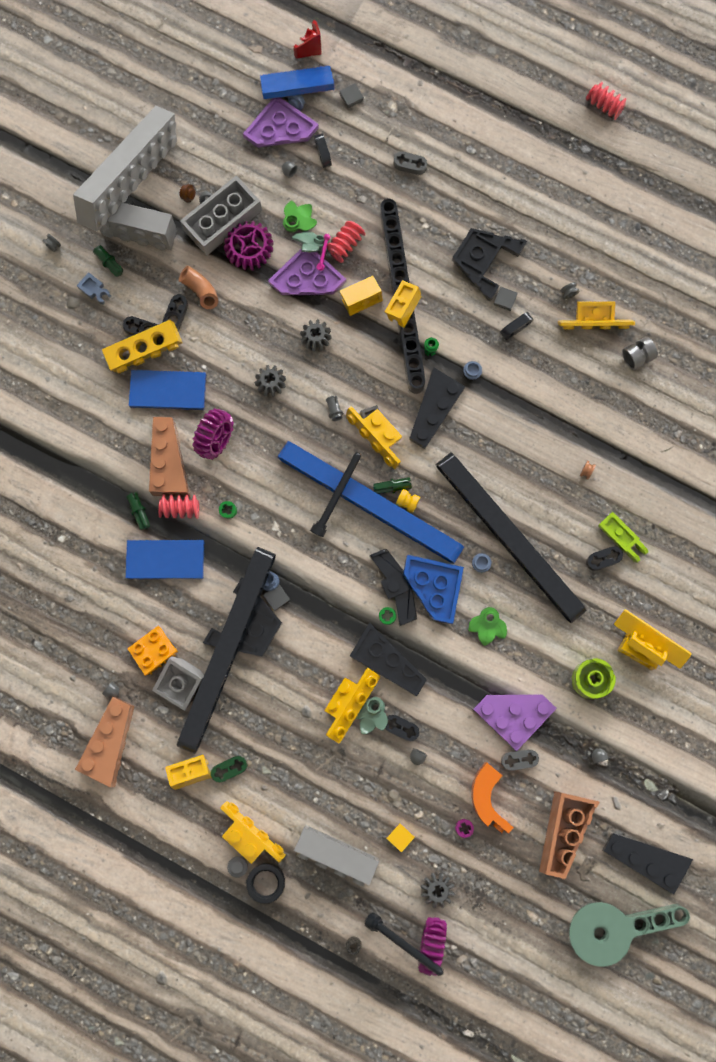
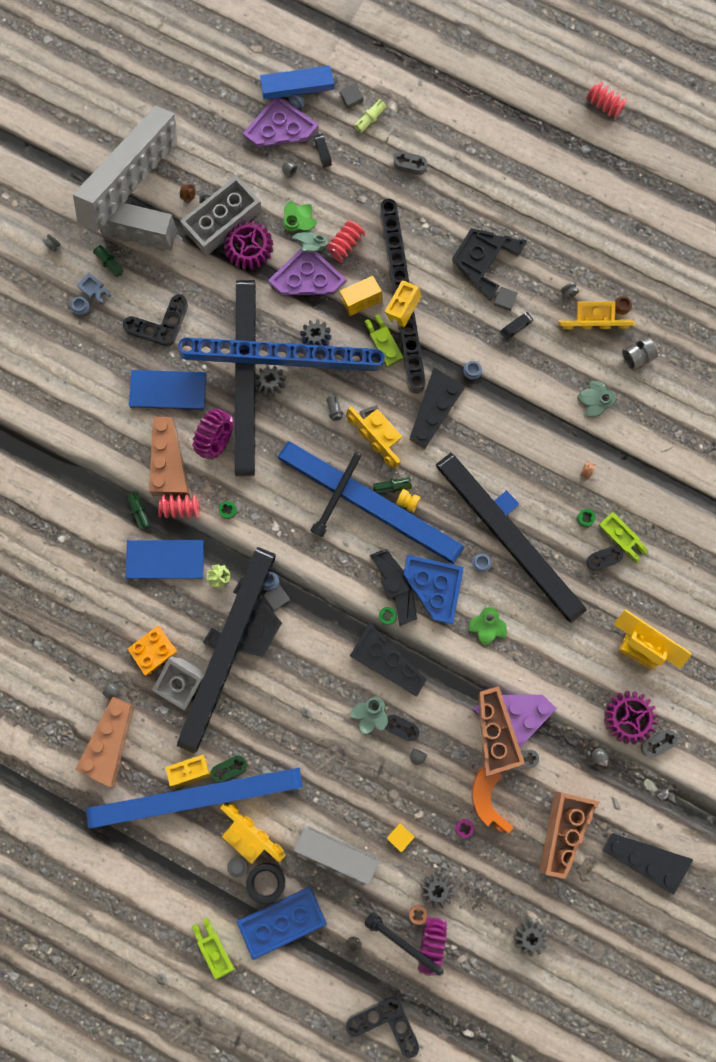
yellow brick [102,320,183,373] -> none
nougat cylinder [179,266,218,309] -> none
red slope [293,20,322,59] -> none
dark pink hinge [316,234,331,271] -> none
yellow bracket [324,668,380,743] -> none
green pin [424,337,439,356] -> none
sand green beam [569,902,690,967] -> none
lime brick [572,658,616,699] -> none
none -> sand blue plate [71,297,90,315]
none -> blue beam [85,767,303,829]
none -> blue beam [178,337,385,371]
none -> lime hinge [192,918,235,980]
none -> yellowish green gear [206,564,230,588]
none -> black beam [235,280,256,476]
none -> blue tile [237,886,327,960]
none -> black beam [346,997,419,1058]
none -> yellowish green pin [354,99,387,133]
none -> lime hinge [364,314,404,367]
none -> nougat bush [409,905,427,925]
none -> nougat wedge [478,686,525,778]
none -> blue tile [495,490,519,515]
none -> dark grey gear [513,920,549,957]
none -> sand green plate [577,381,616,417]
none -> green bush [577,509,596,527]
none -> magenta gear [604,691,658,745]
none -> reddish brown plate [615,296,632,315]
none -> dark grey beam [641,730,678,757]

